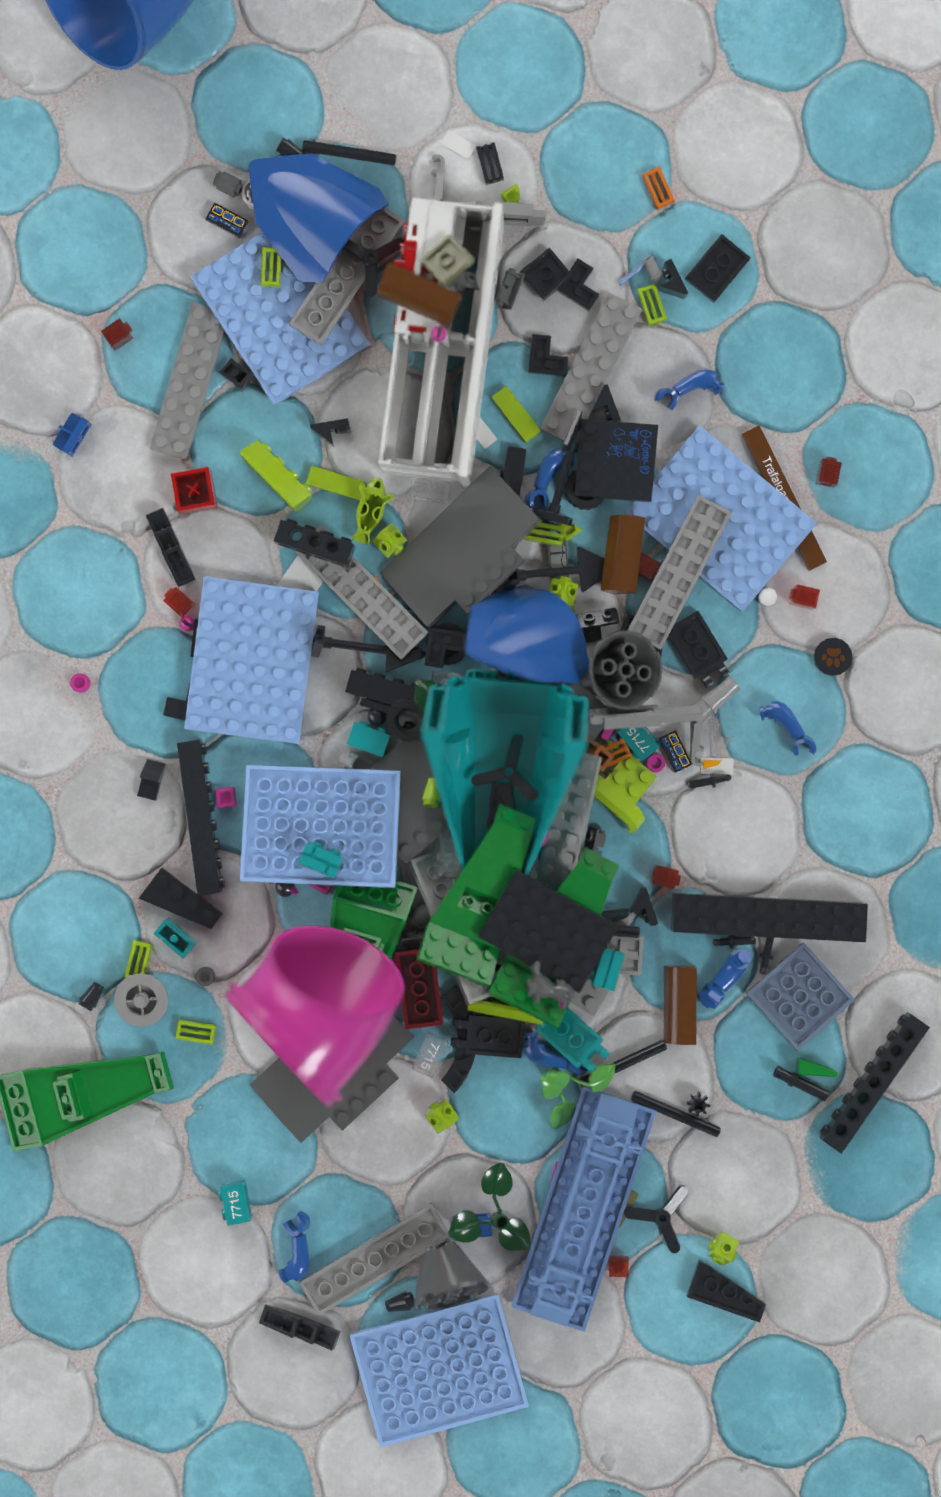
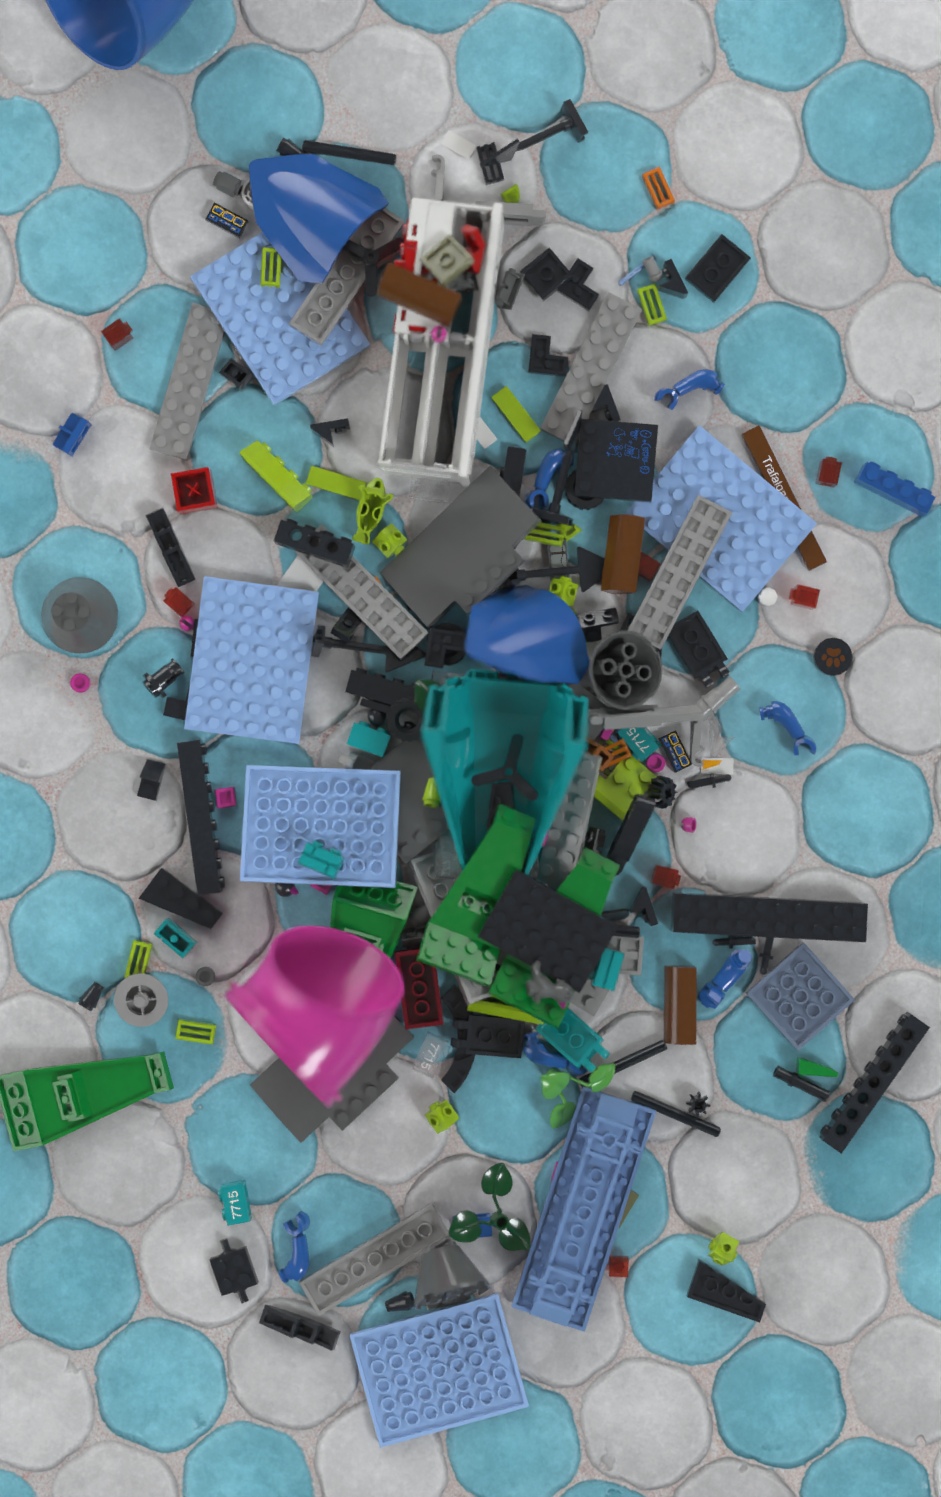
black piece [624,1185,688,1253] -> none
none -> dark grey cone [41,577,118,654]
none -> black piece [142,658,185,698]
none -> black plate [209,1238,259,1303]
none -> black slope [330,607,362,643]
none -> red slope [460,225,485,275]
none -> black piece [479,99,588,168]
none -> black piece [606,794,656,876]
none -> black gear [645,776,678,809]
none -> dark pink hinge [681,817,697,833]
none -> blue brick [854,462,935,517]

